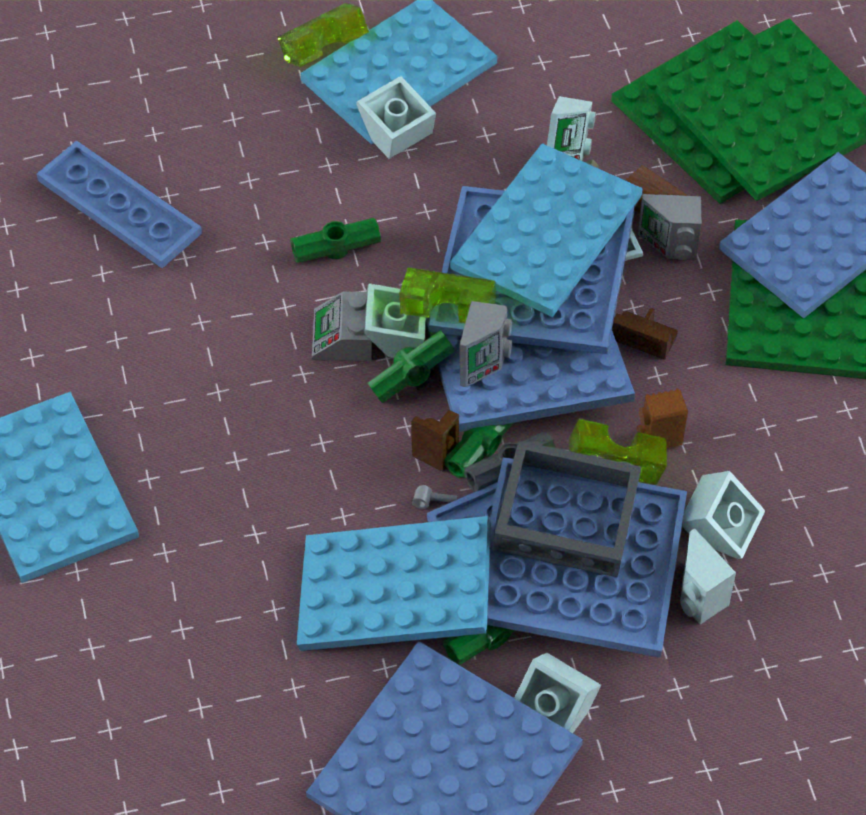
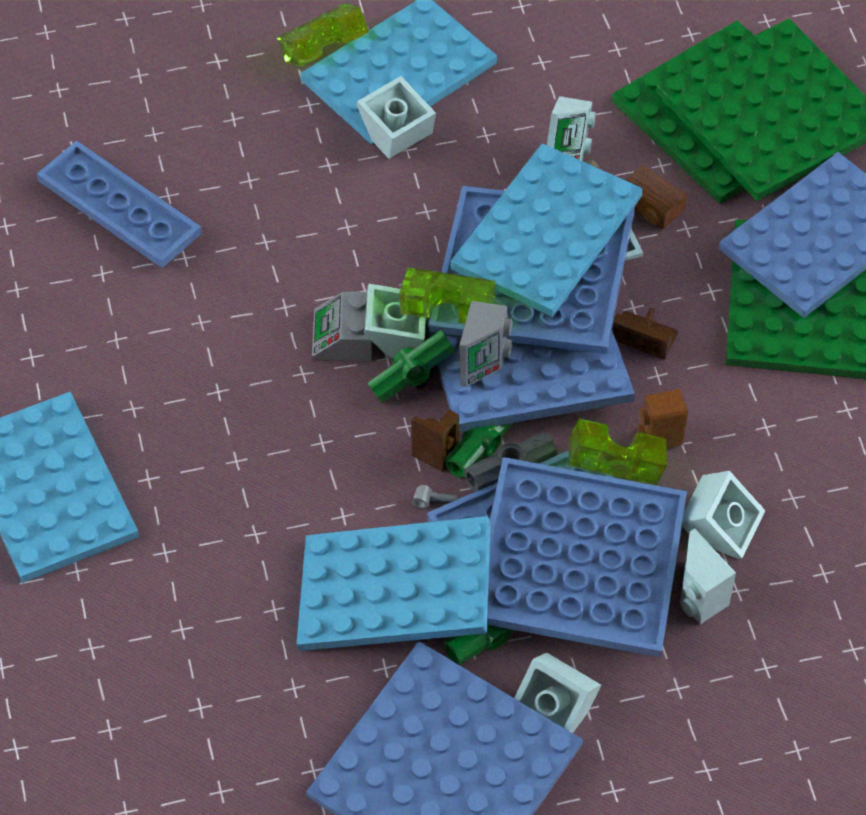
green piece [290,218,381,263] -> none
dark grey window [493,440,641,577] -> none
light grey slope [638,194,702,260] -> none

